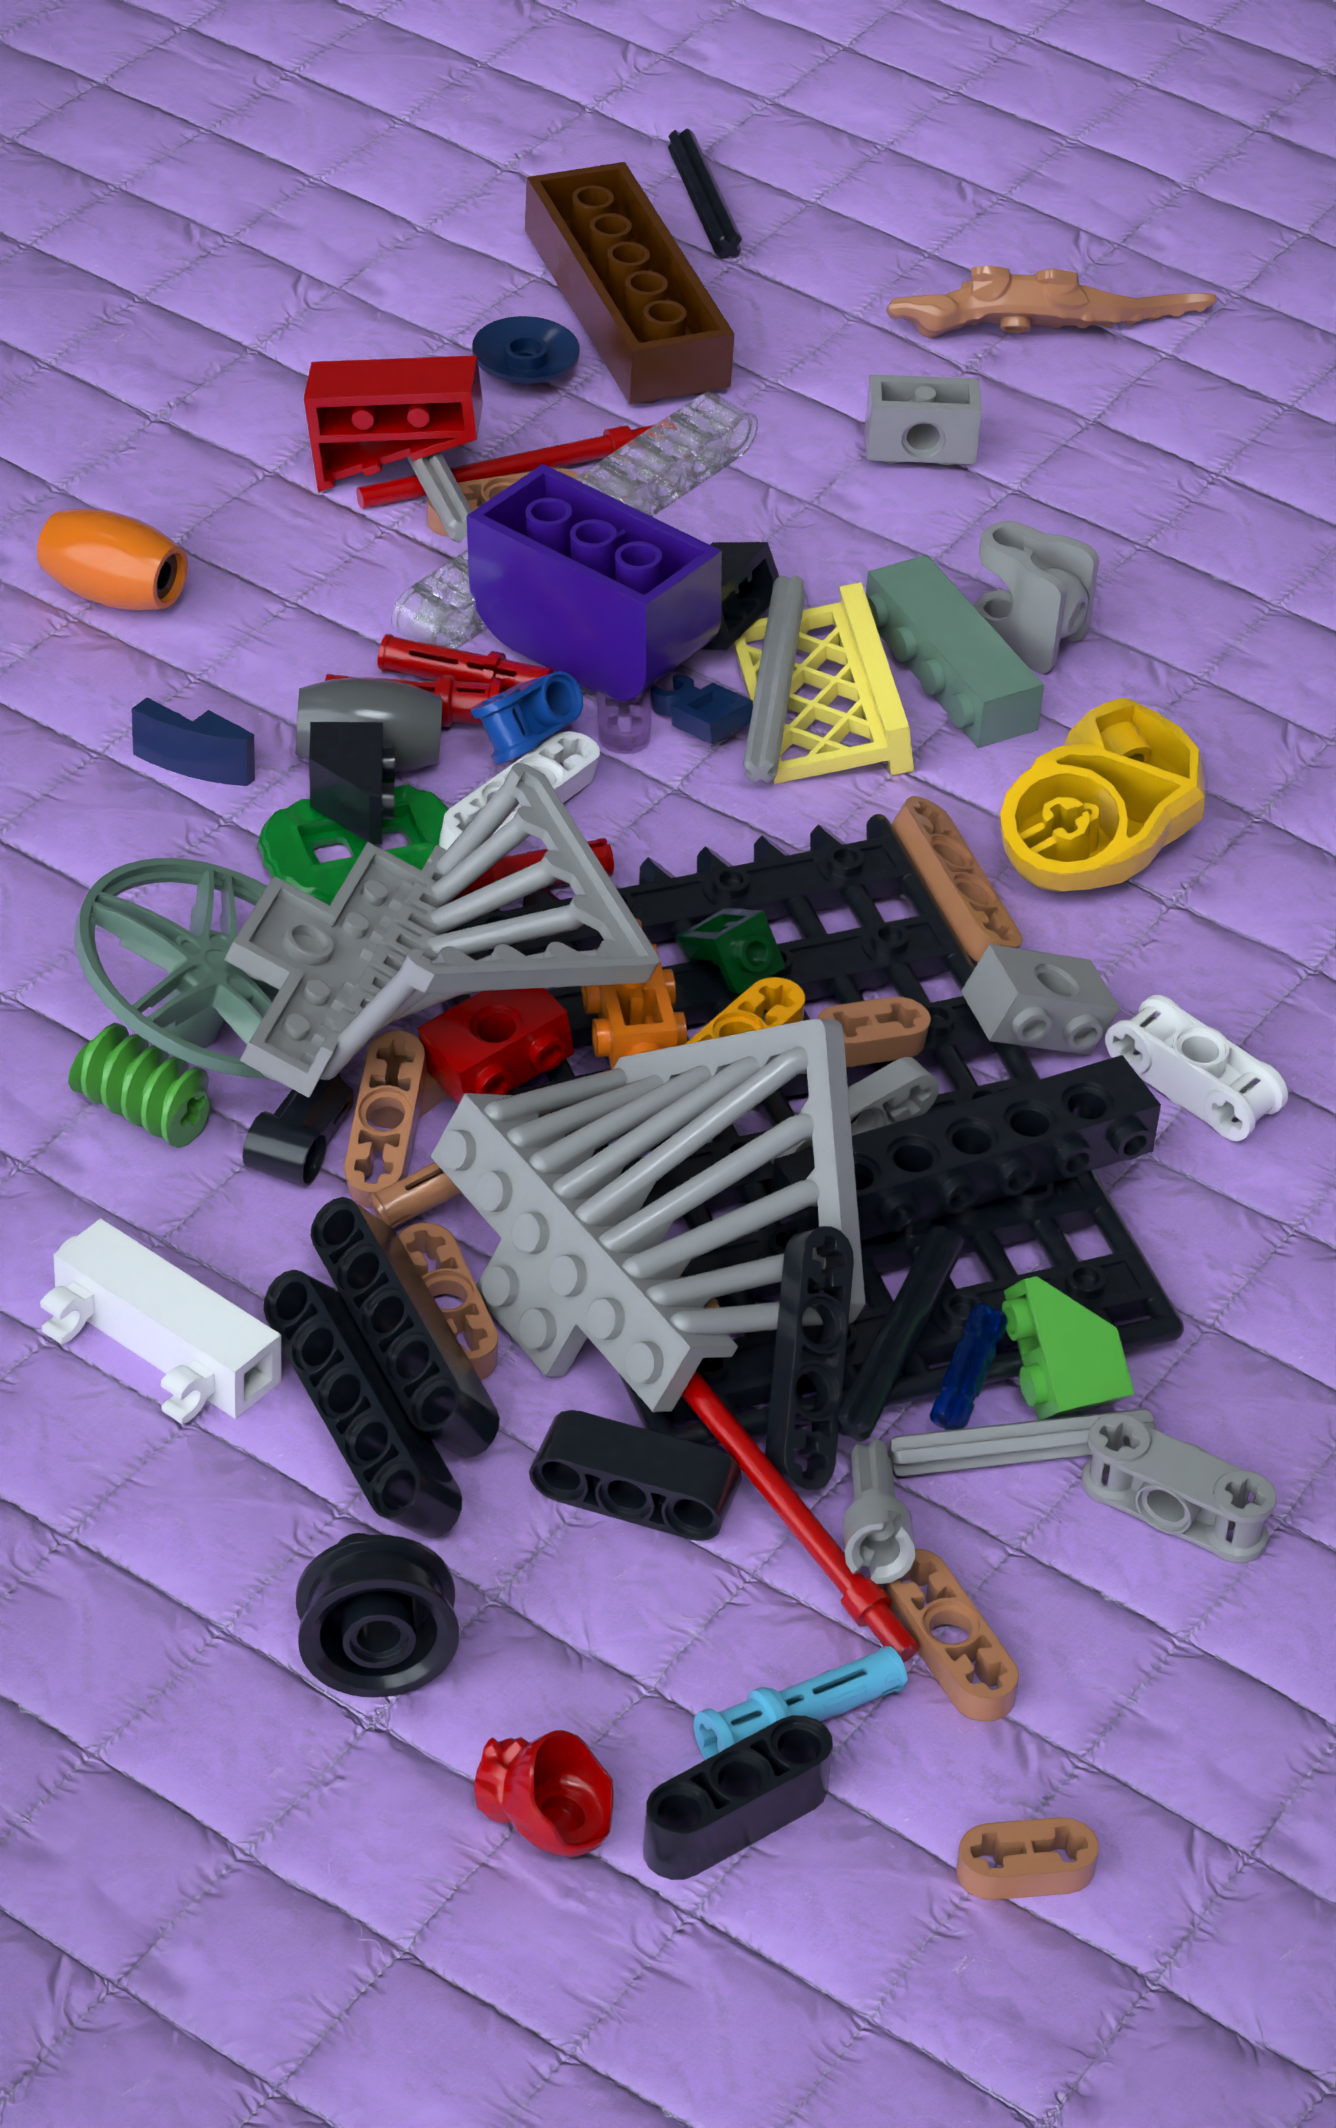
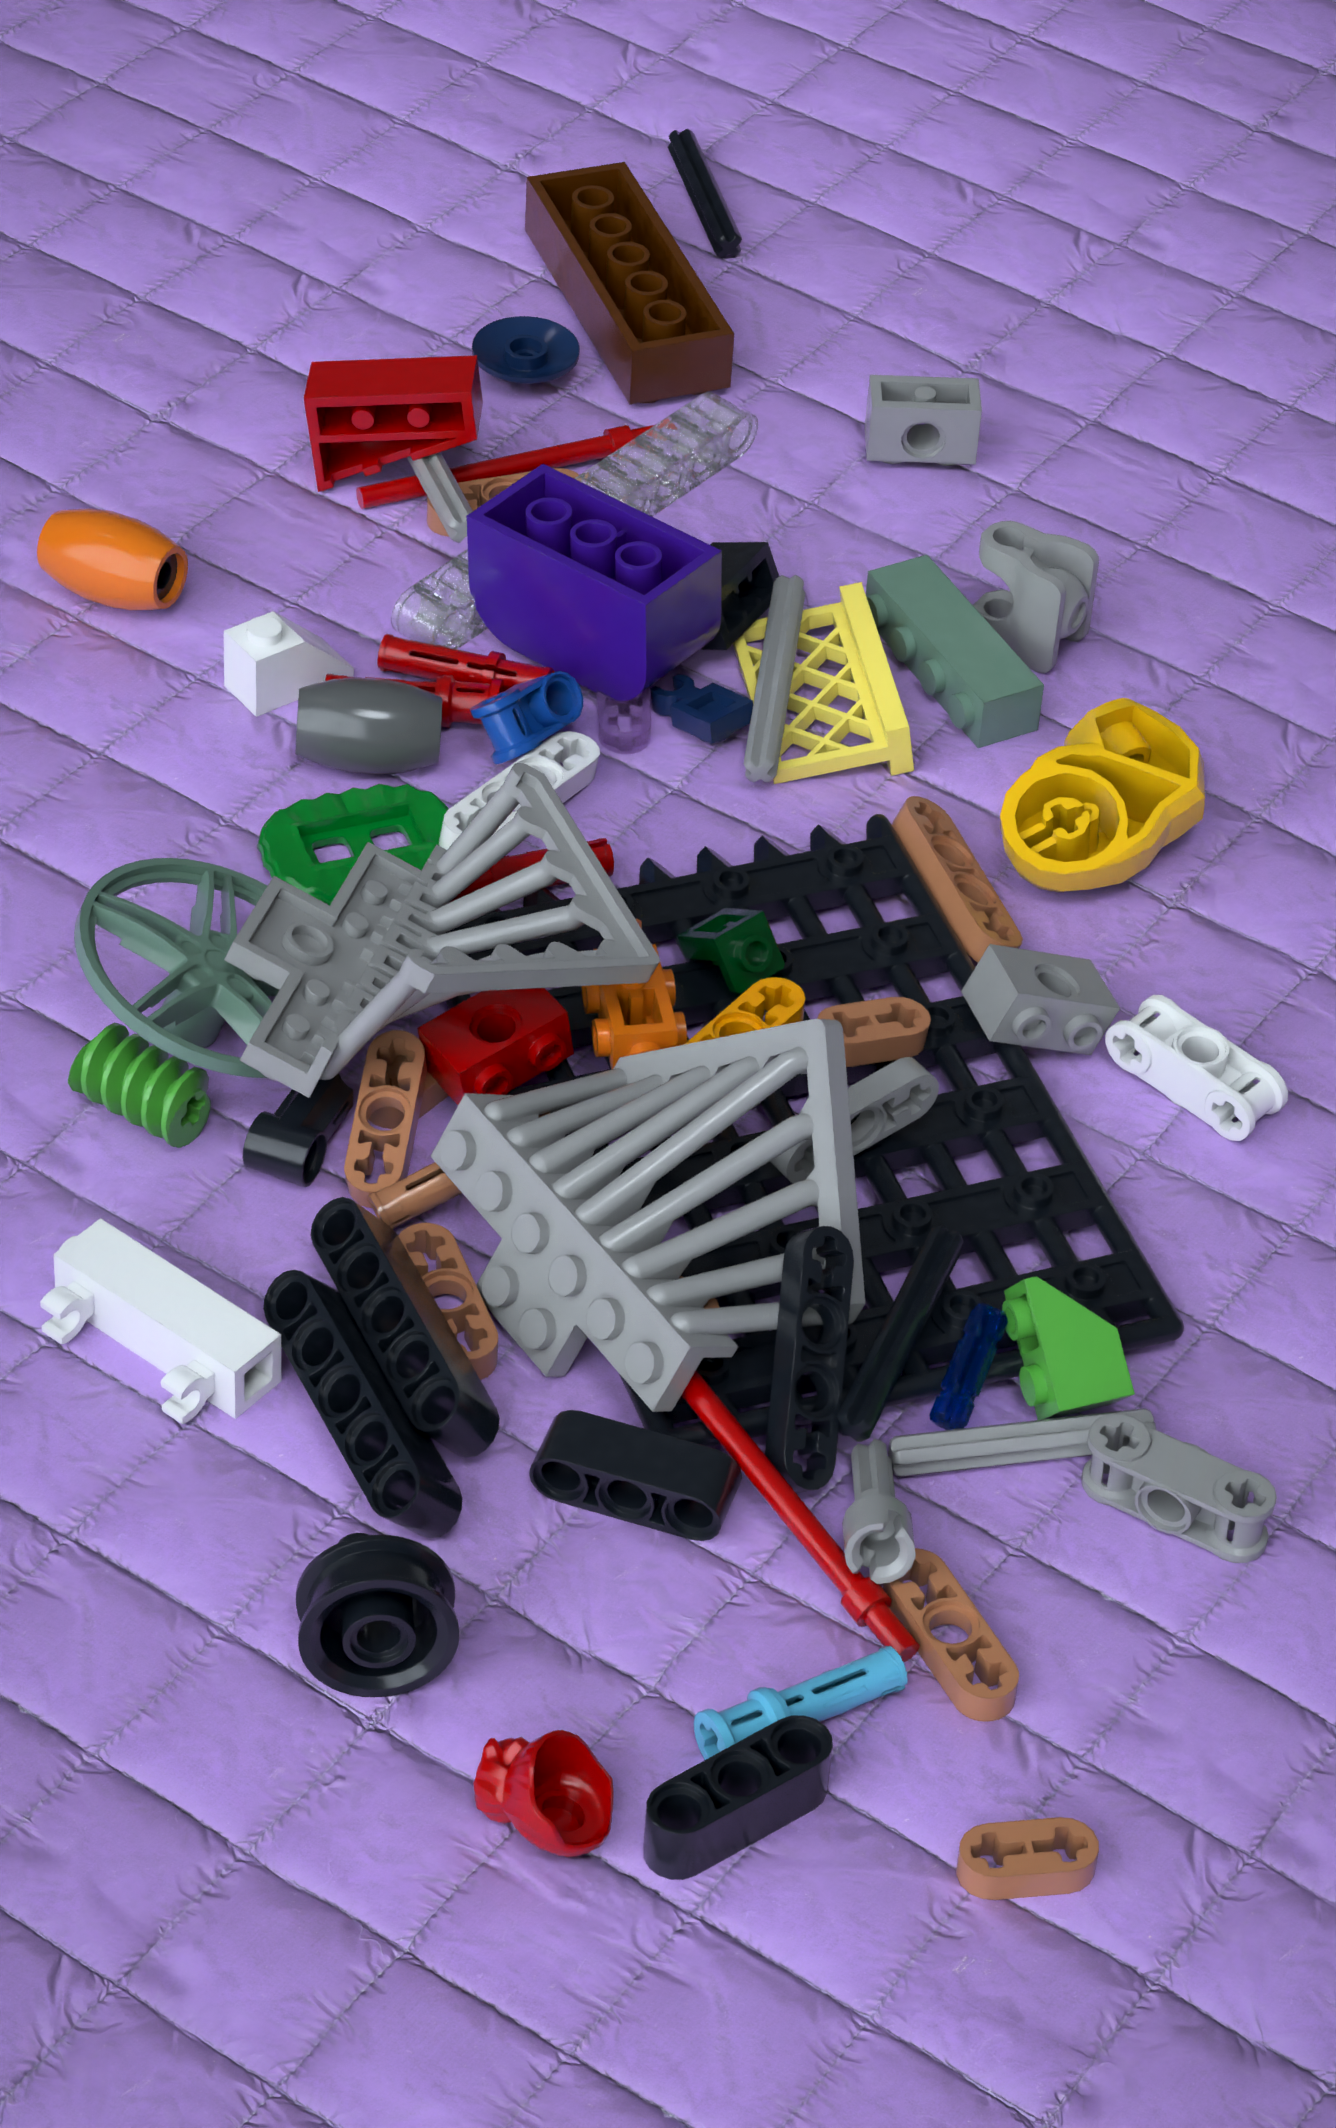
dark blue slope [132,697,255,786] -> none
black slope [309,722,395,844] -> none
black brick [771,1055,1161,1242] -> none
nougat animal [886,266,1217,338] -> none
none -> white slope [224,611,354,717]

